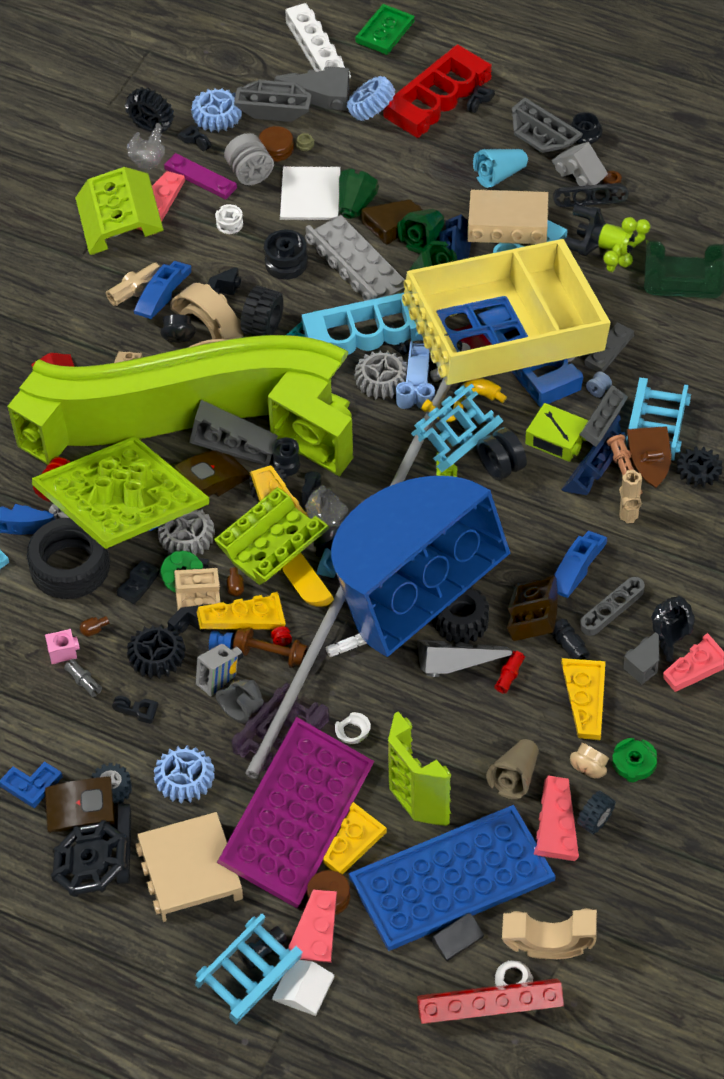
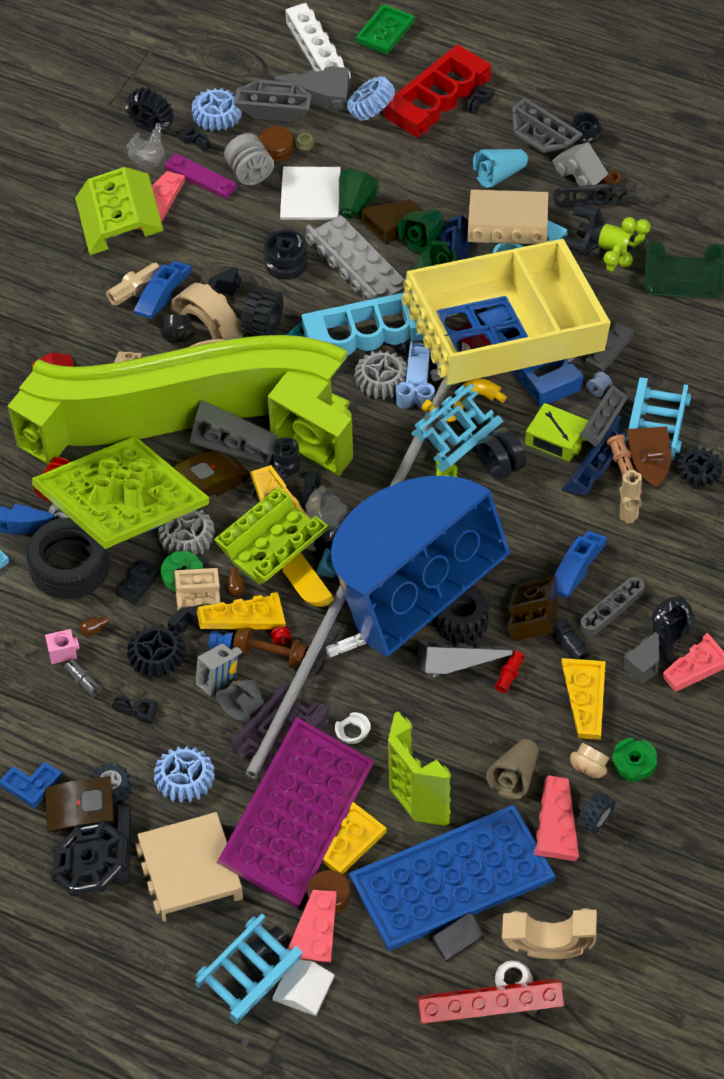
white wheel [215,204,243,234] -> none

